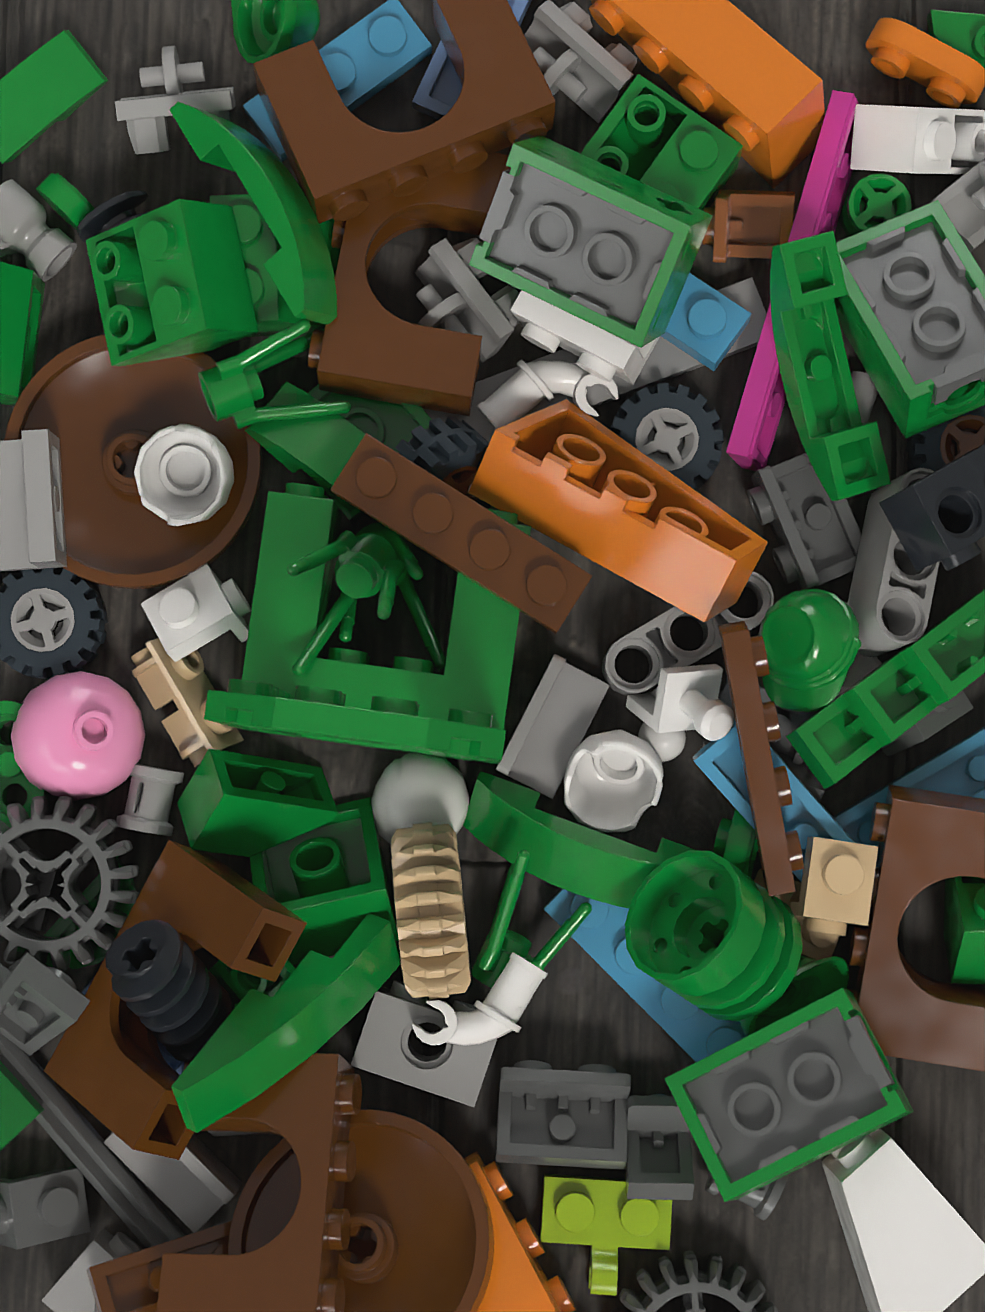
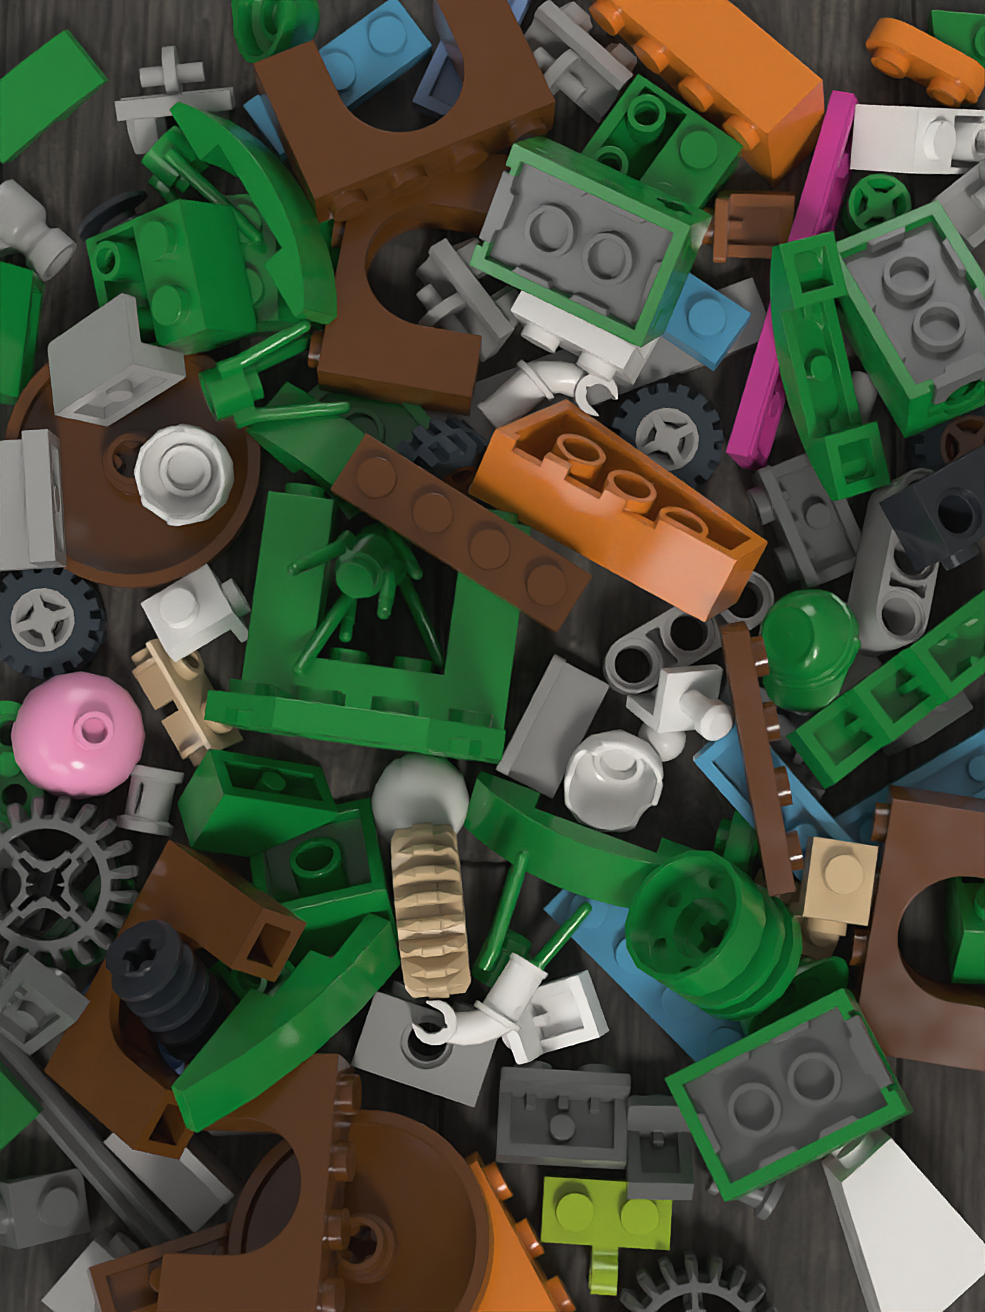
green tile [36,173,95,230] -> none
none -> light grey panel [48,293,186,427]
none -> green plant [141,125,264,244]
none -> white bracket [501,970,609,1065]

